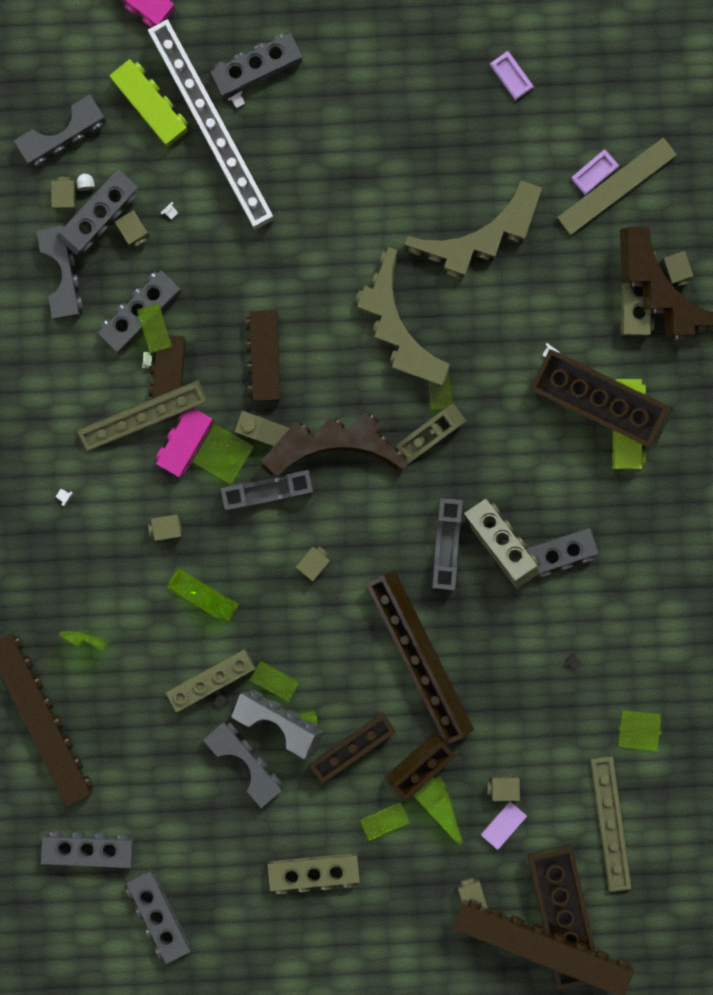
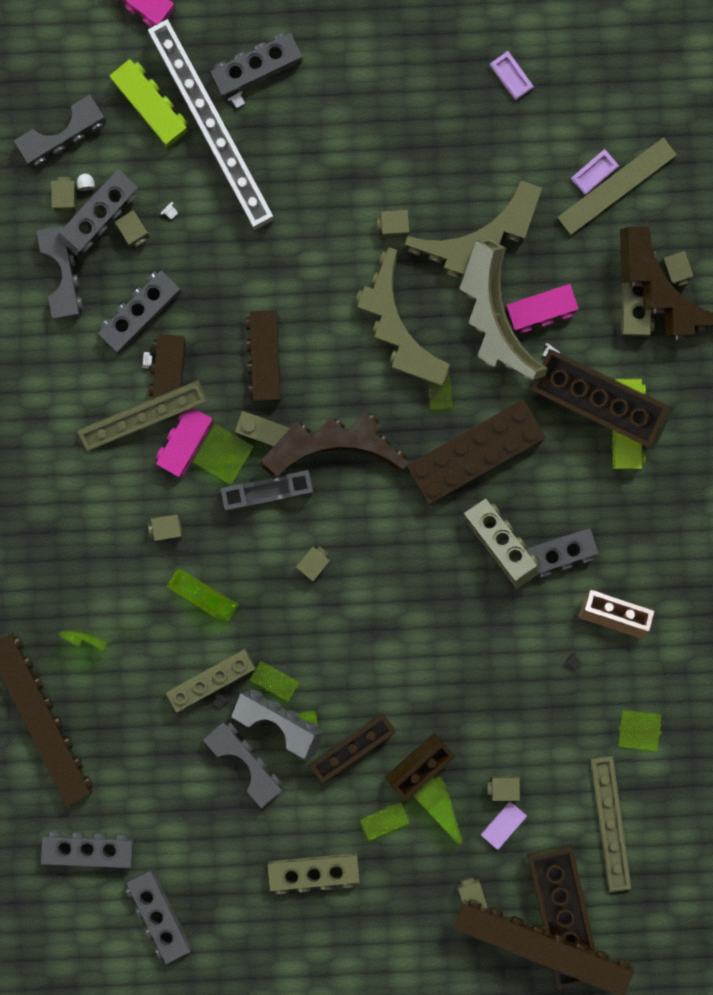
white piece [56,489,74,506] -> none
clear neon green tile [137,303,172,353] -> none
dark brown brick [366,570,474,745] -> none
olive slope [396,403,466,463] -> none
dark grey arch [432,498,463,590] -> none
none -> olive brick [377,210,409,237]
none -> dark brown brick [406,399,546,505]
none -> olive arch [460,238,548,380]
none -> dark pink brick [505,284,578,334]
none -> medium nougat brick [579,590,654,639]

